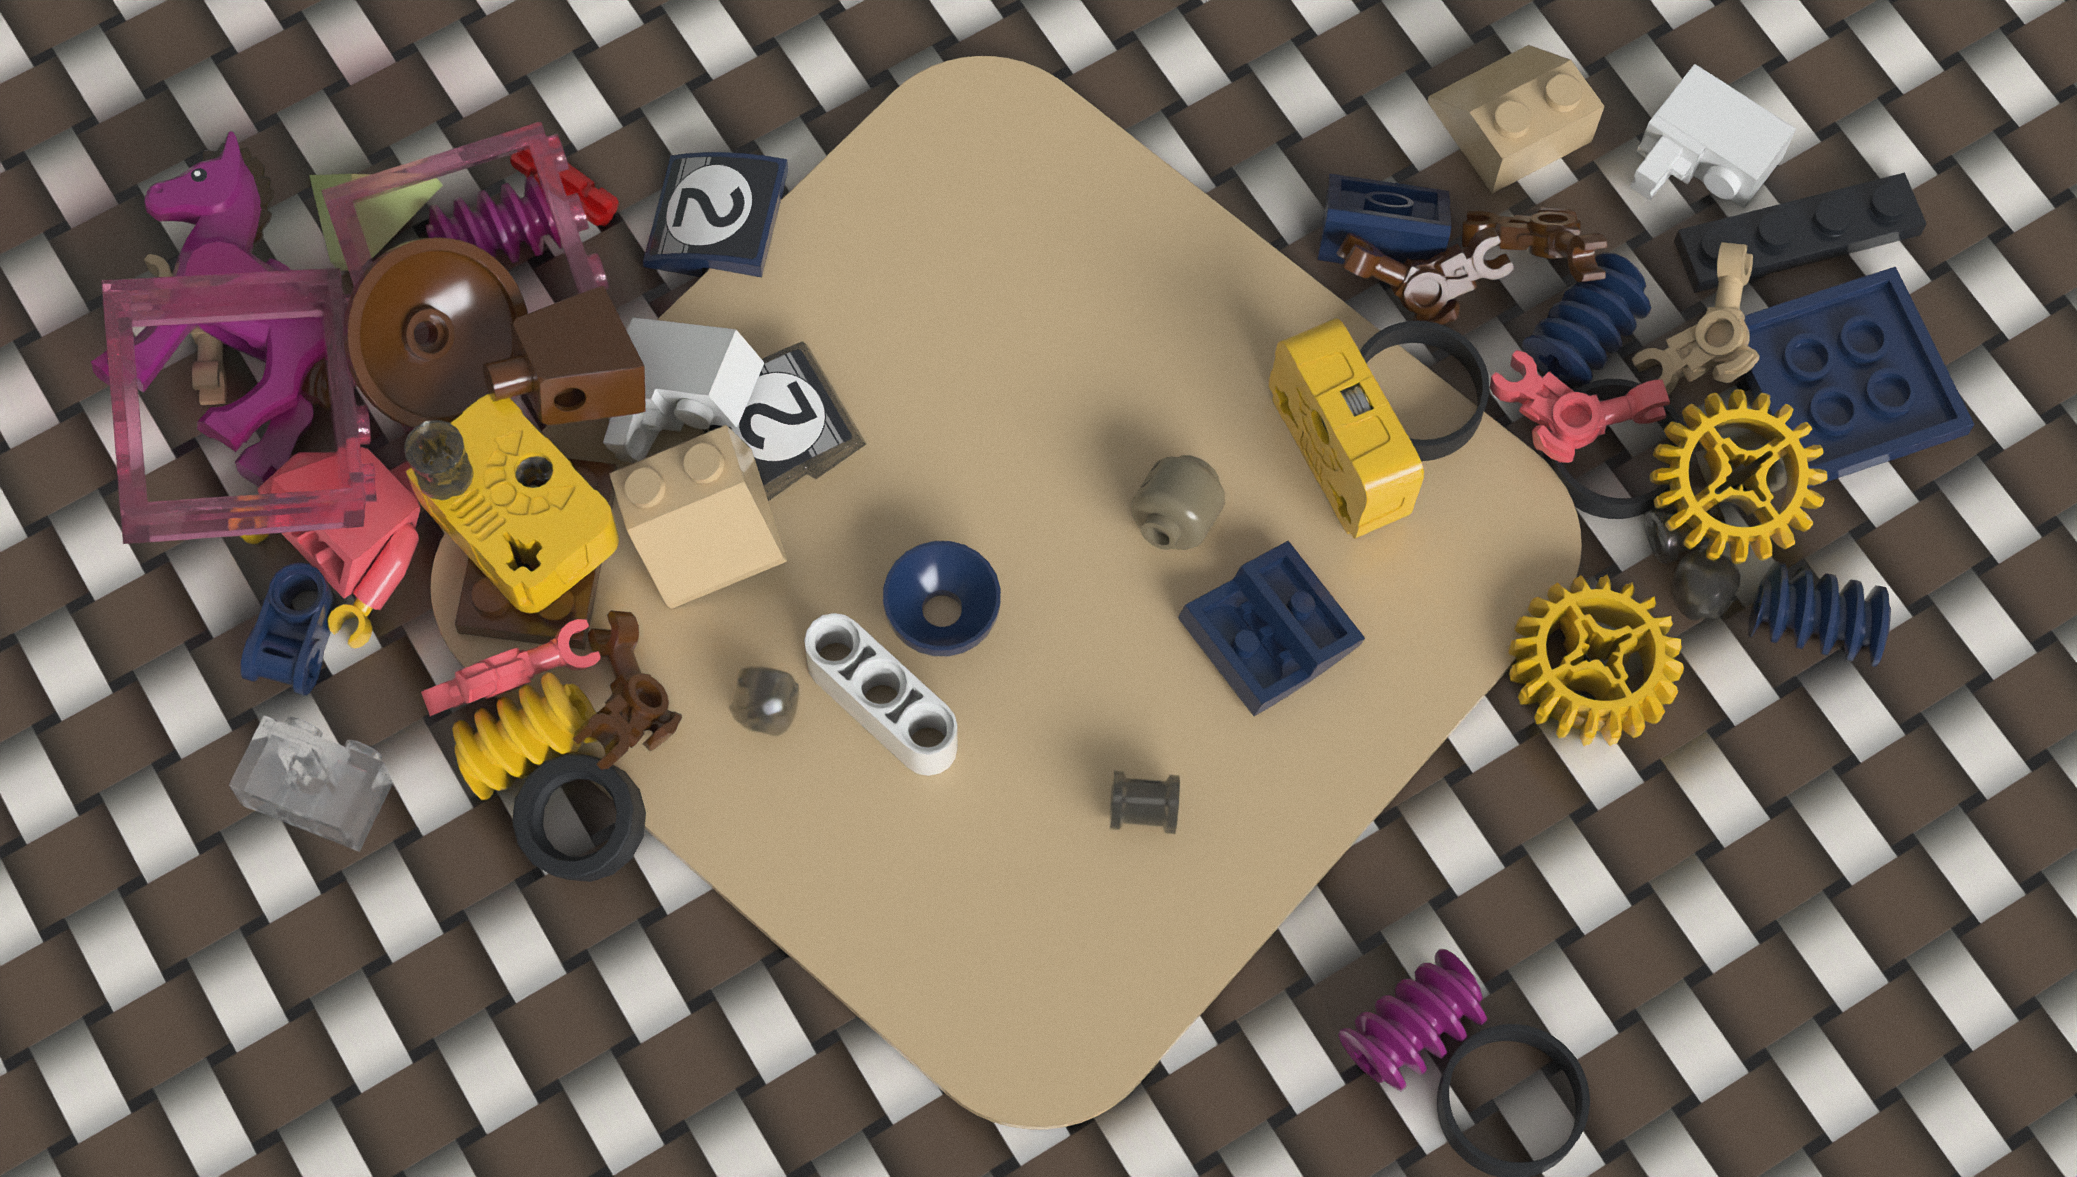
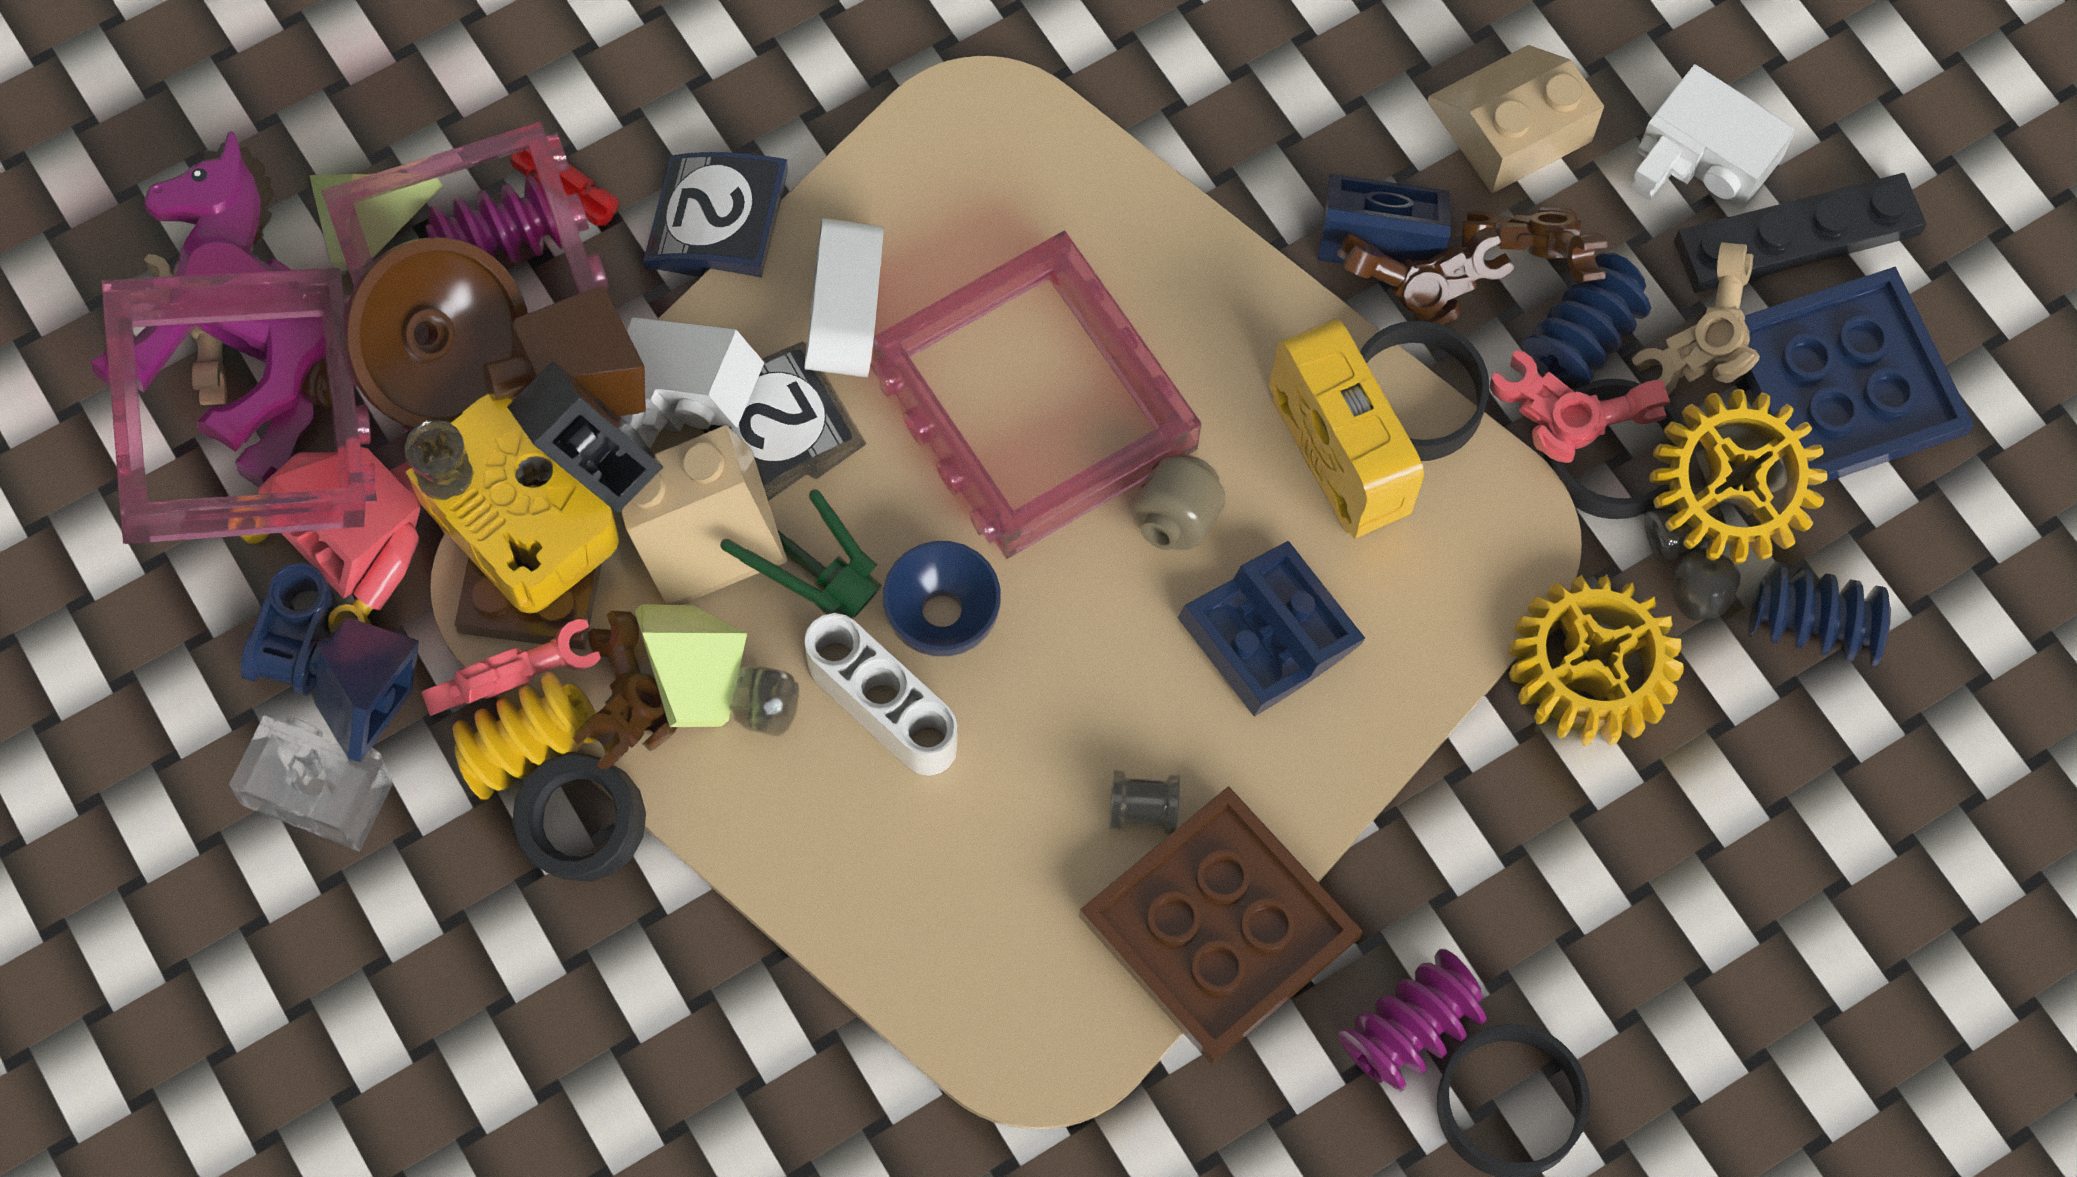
none -> dark blue slope [310,617,419,762]
none -> black brick [507,361,663,513]
none -> yellowish green slope [635,604,747,727]
none -> dark green plant [720,489,882,619]
none -> white beam [804,218,884,378]
none -> clear pink window [870,230,1202,559]
none -> reddish brown plate [1079,786,1363,1065]

